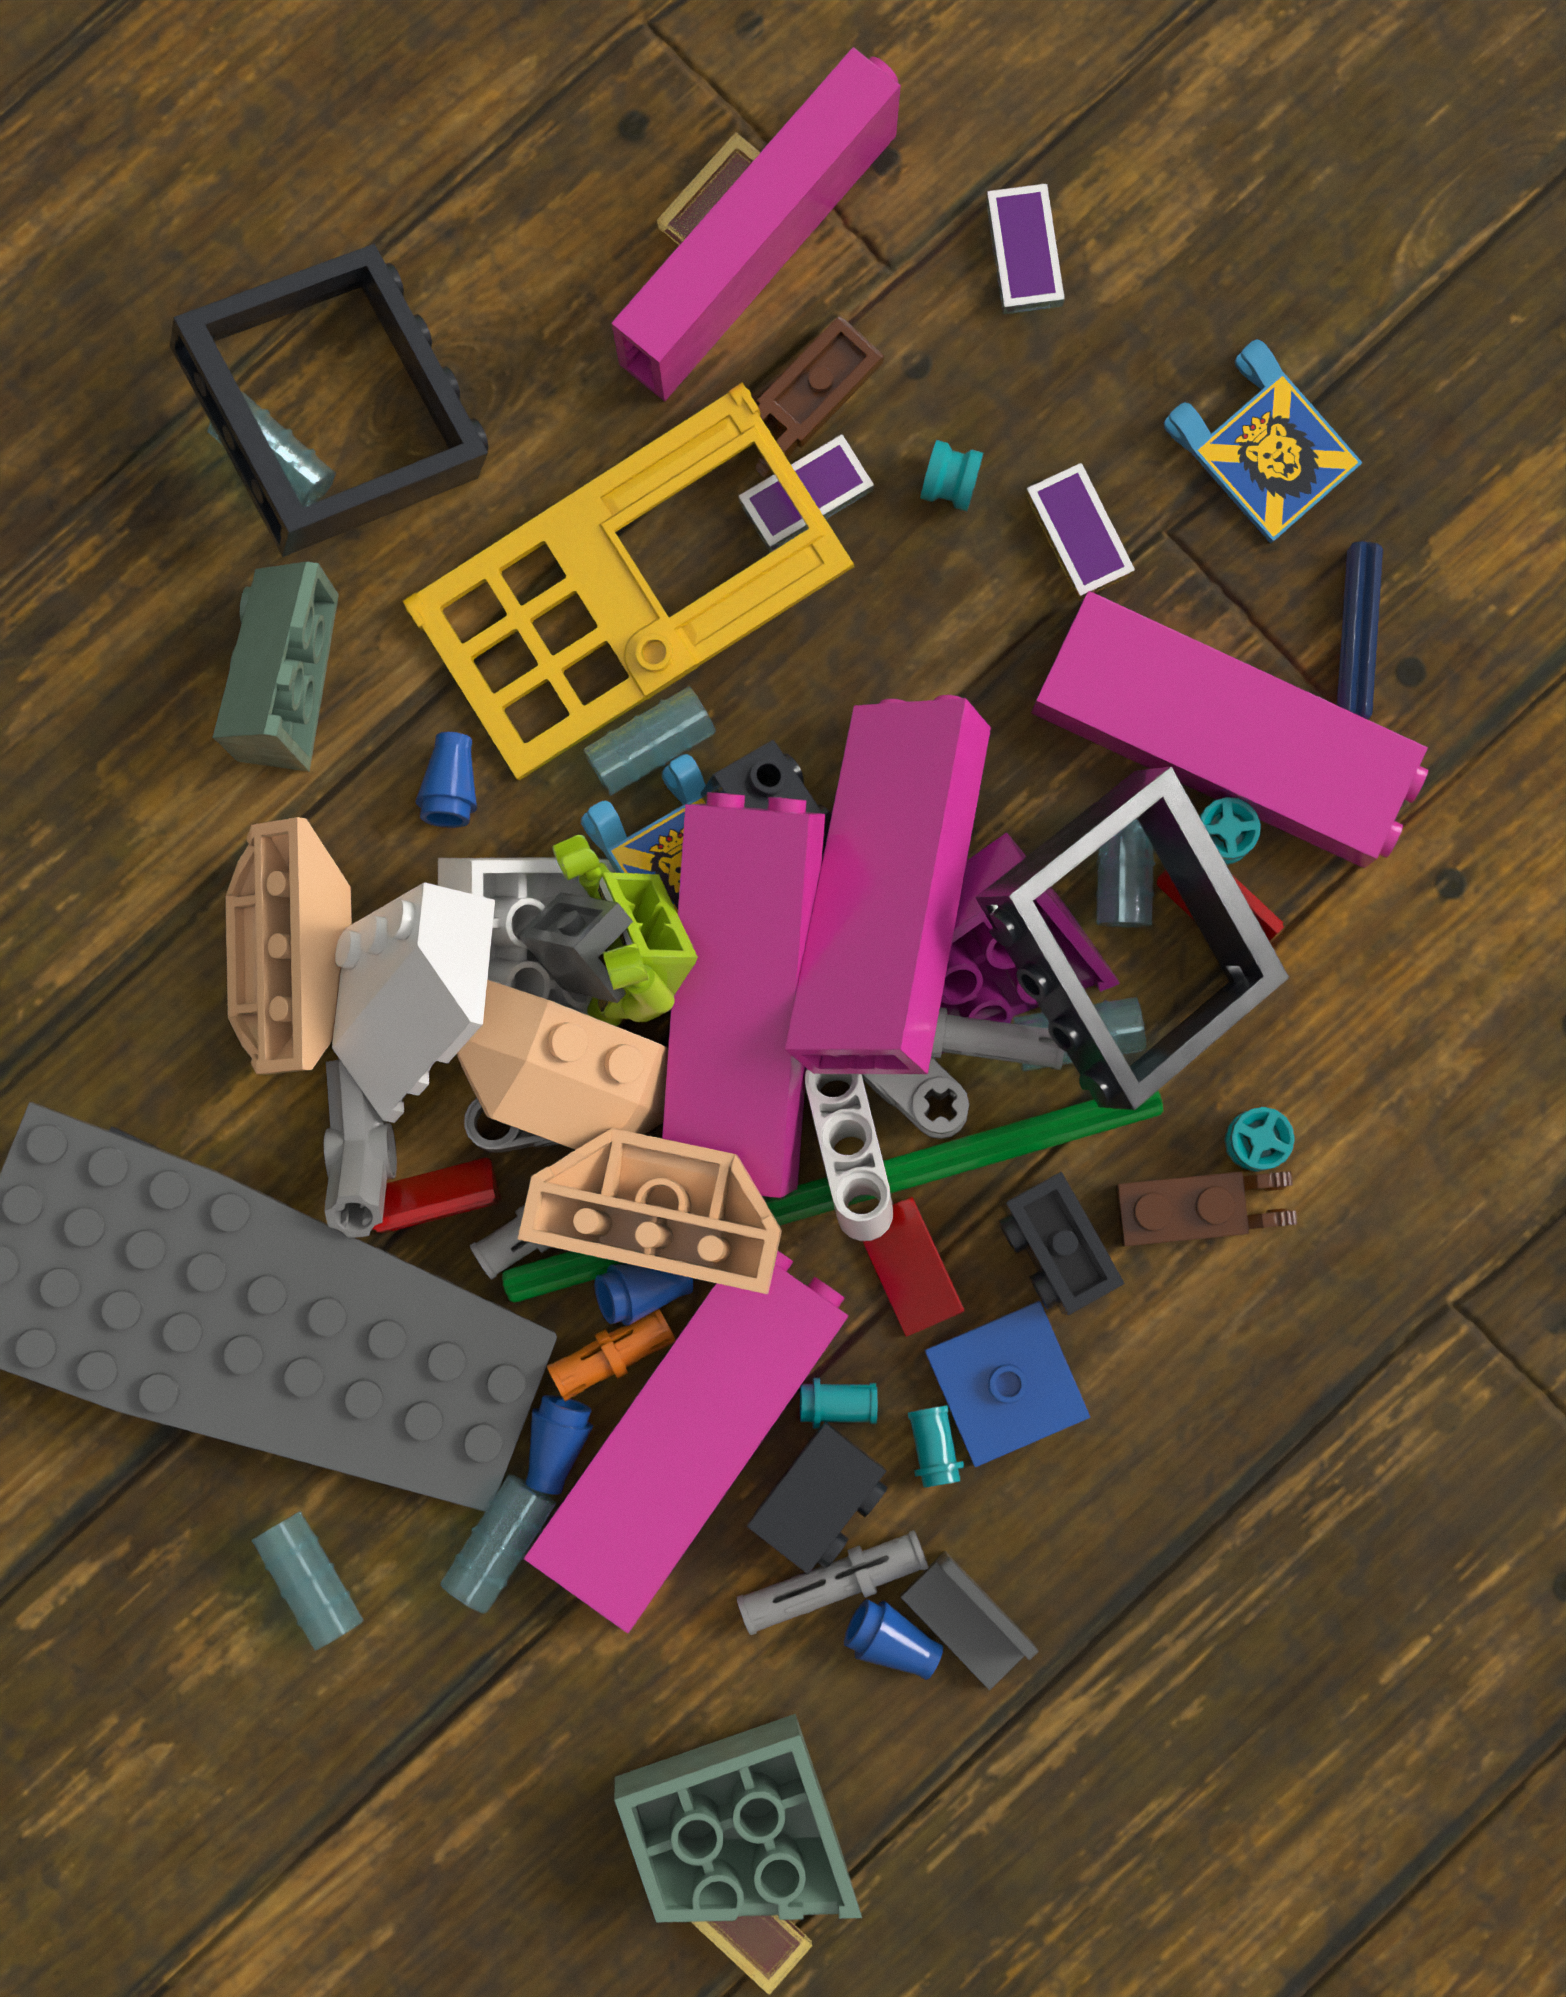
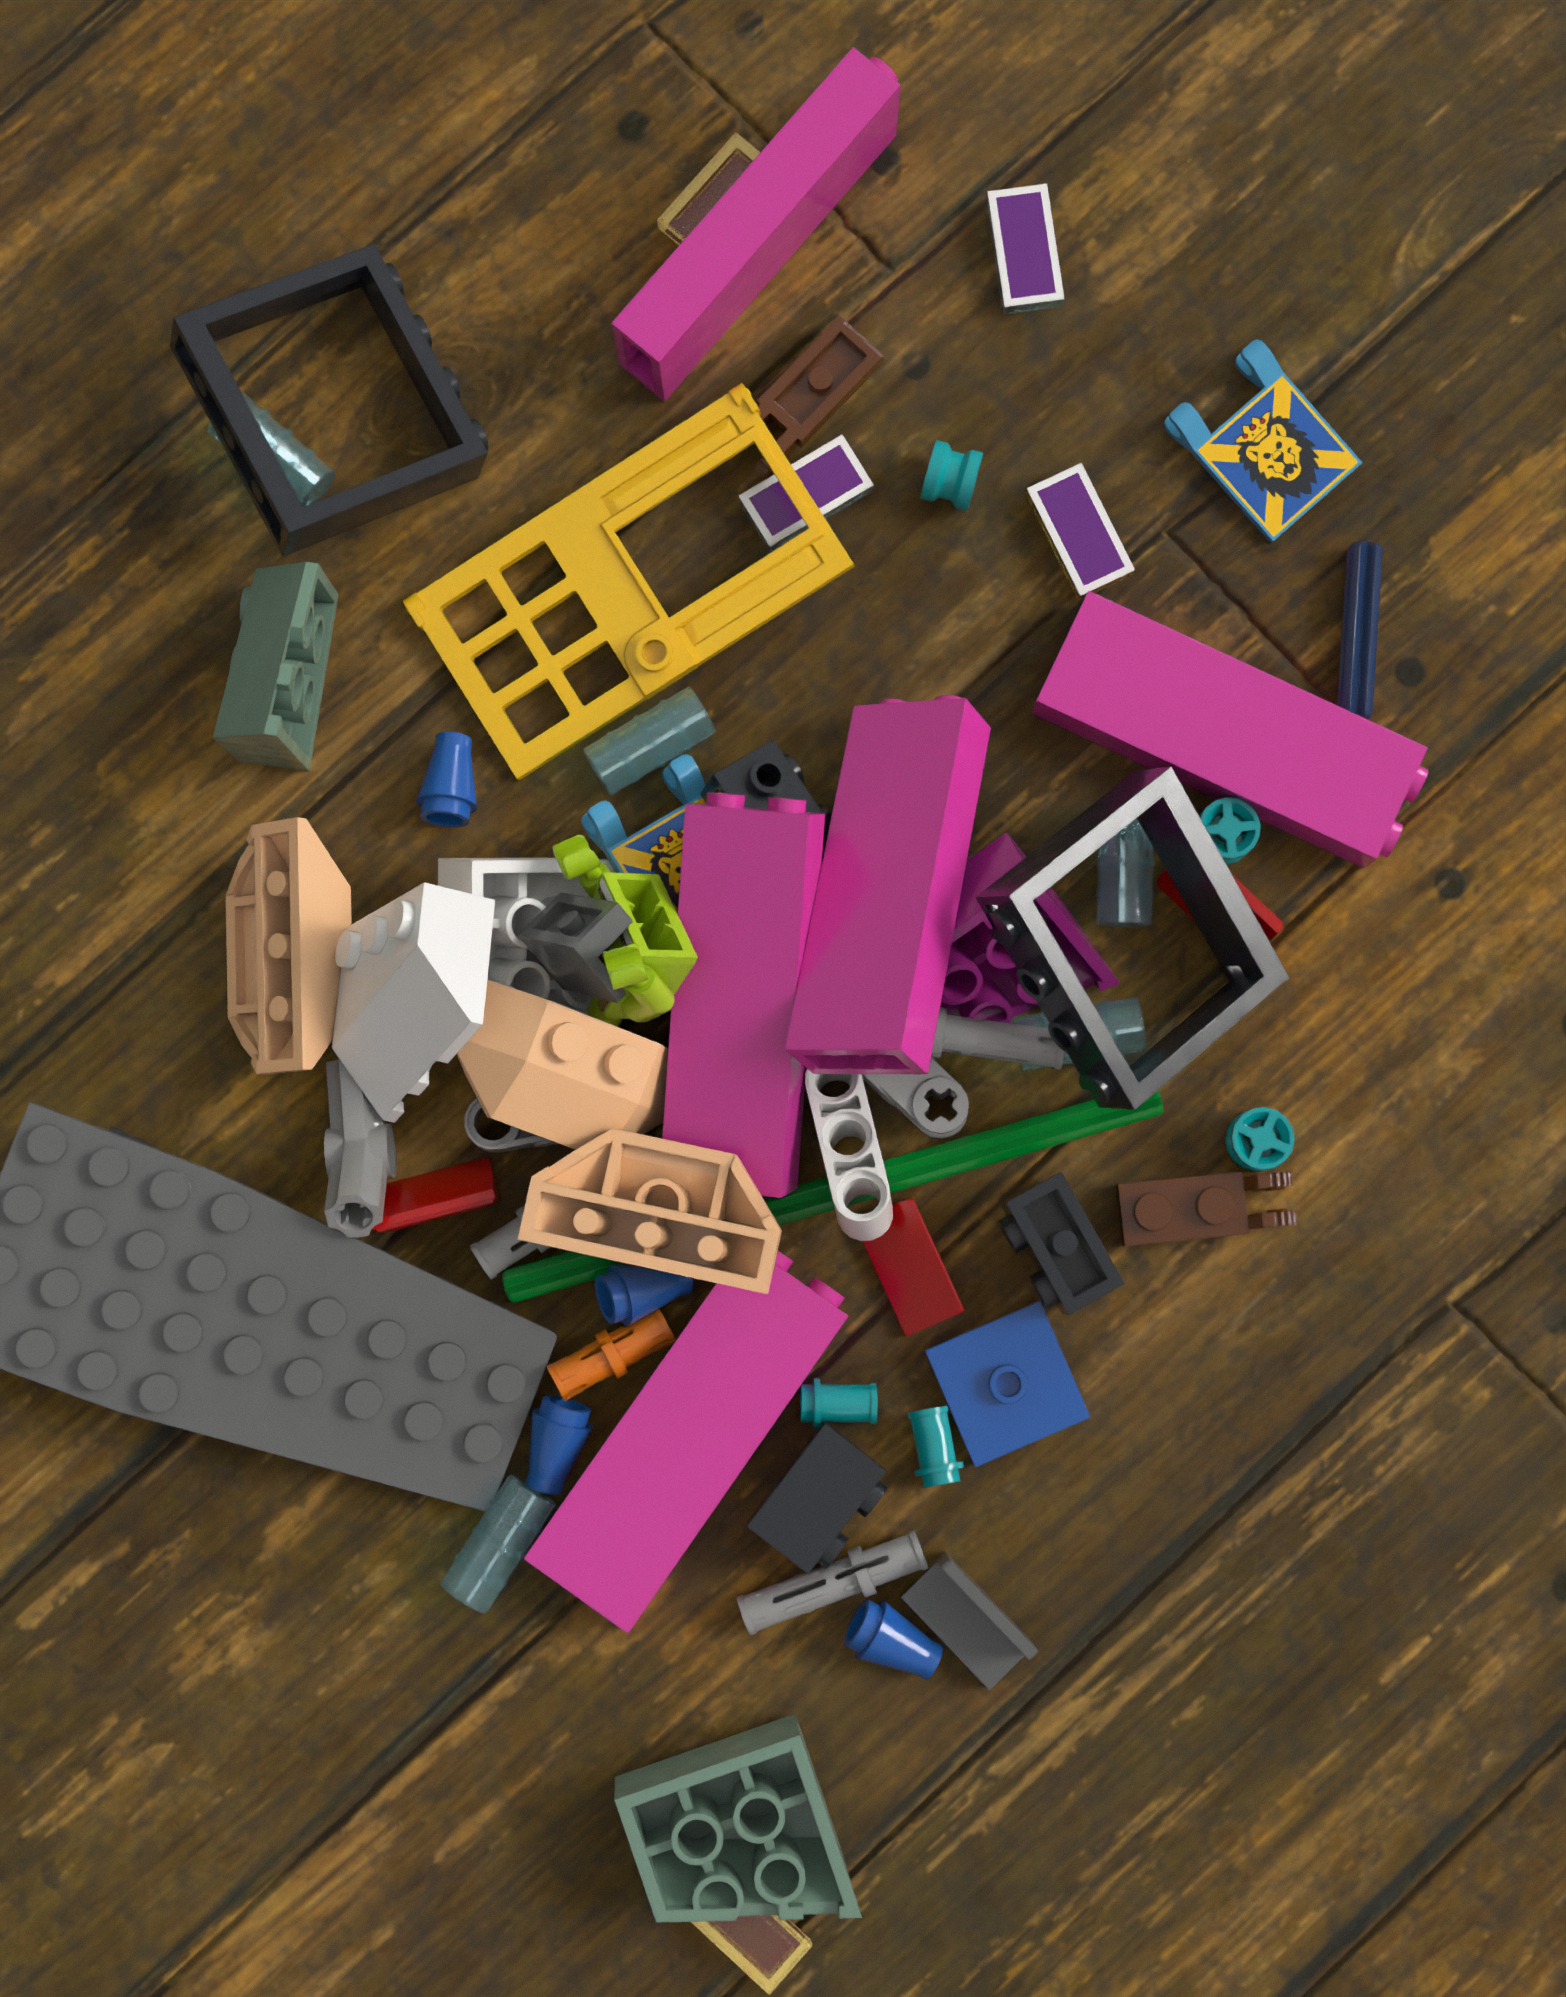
clear light blue axle [252,1511,364,1651] -> none

